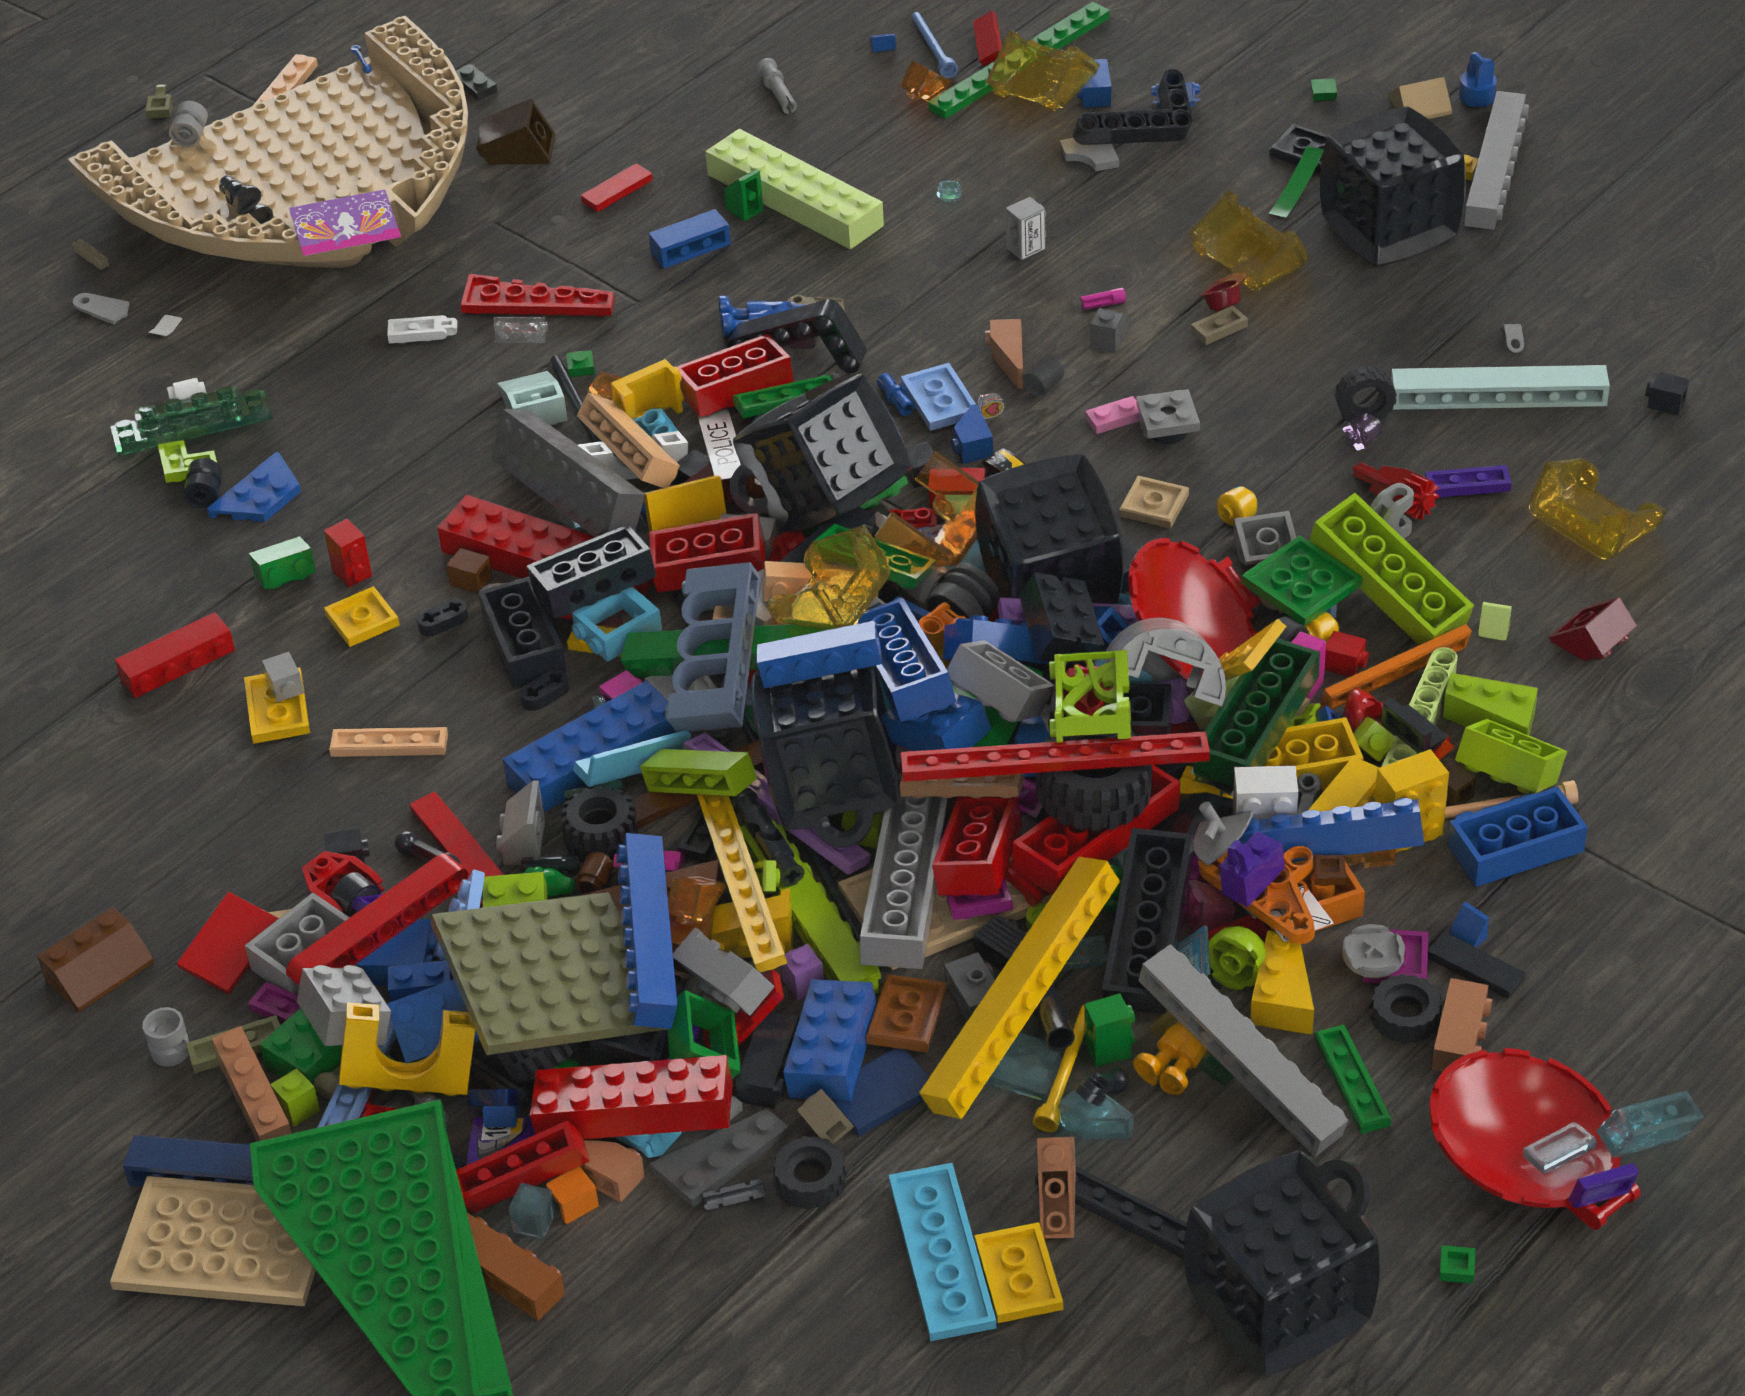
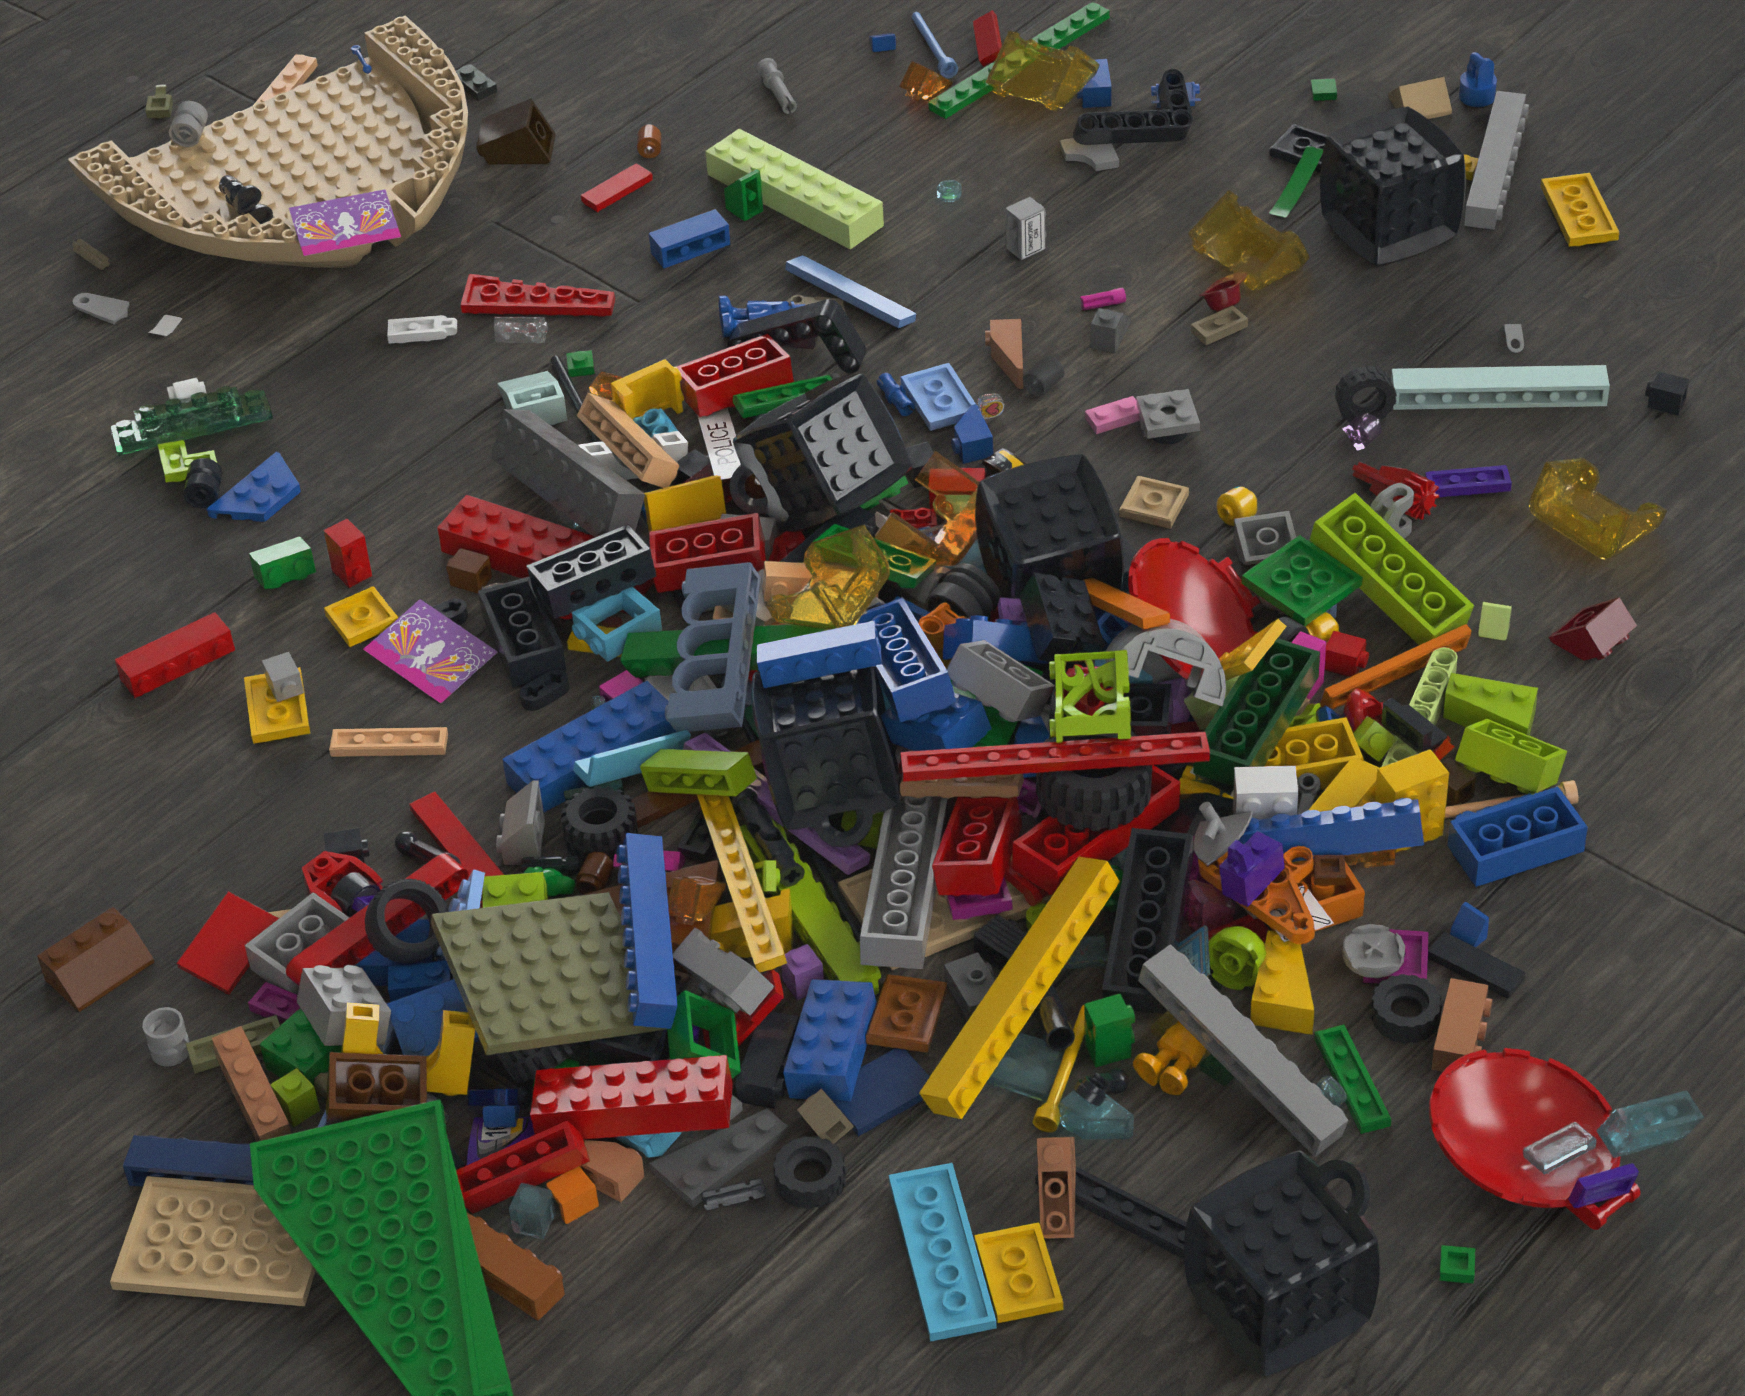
none -> reddish brown slope [326,1052,427,1126]
none -> sticker [363,599,497,703]
none -> black tyre [365,879,449,963]
none -> dark orange brick [637,124,661,158]
none -> medium blue tile [785,256,916,328]
none -> orange tile [1083,578,1170,629]
none -> clear light blue tile [1316,1076,1347,1107]
none -> yellow plate [1541,173,1619,247]

